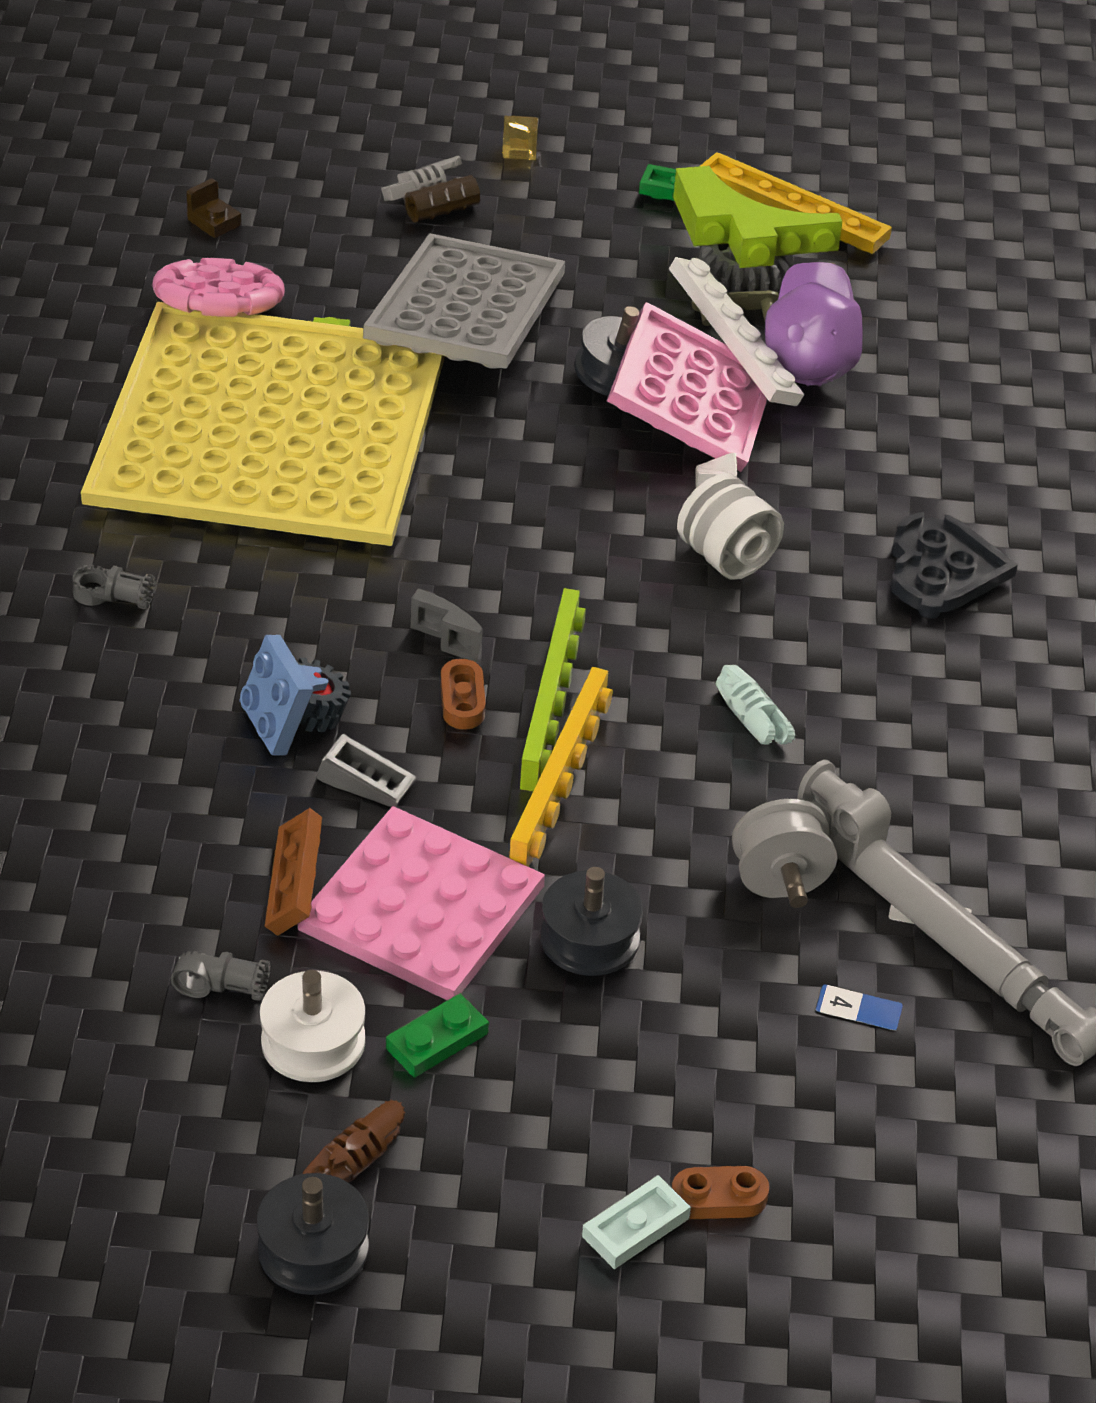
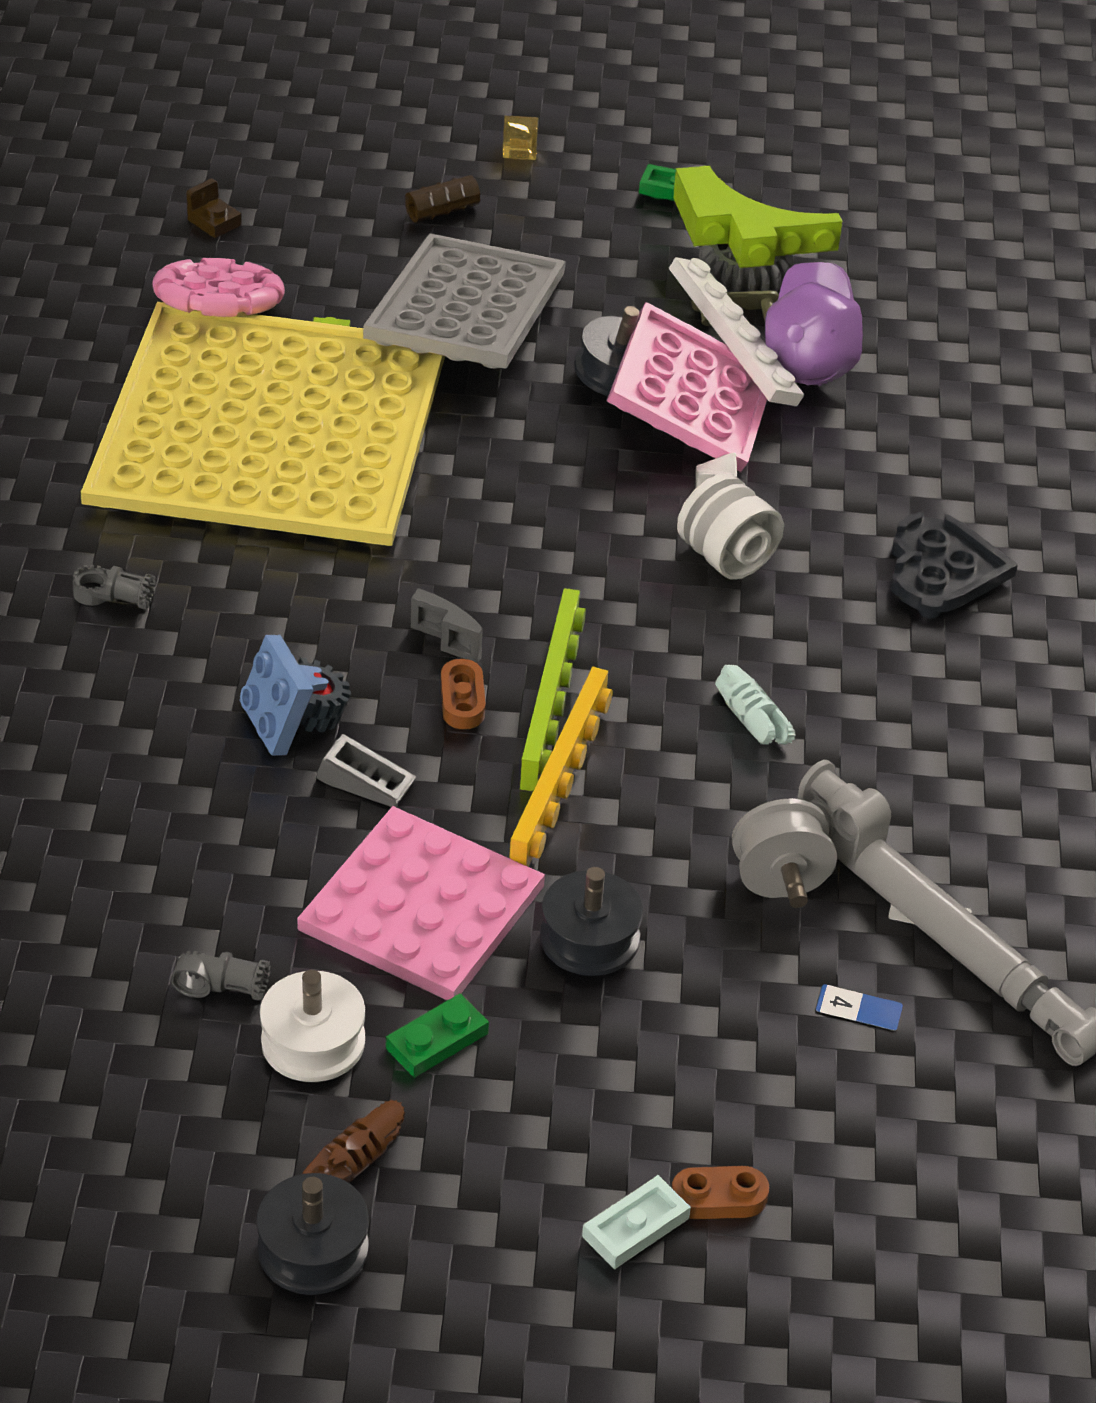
dark orange plate [265,808,322,936] -> none
light grey hinge [381,155,462,203] -> none
yellow plate [700,152,892,254] -> none

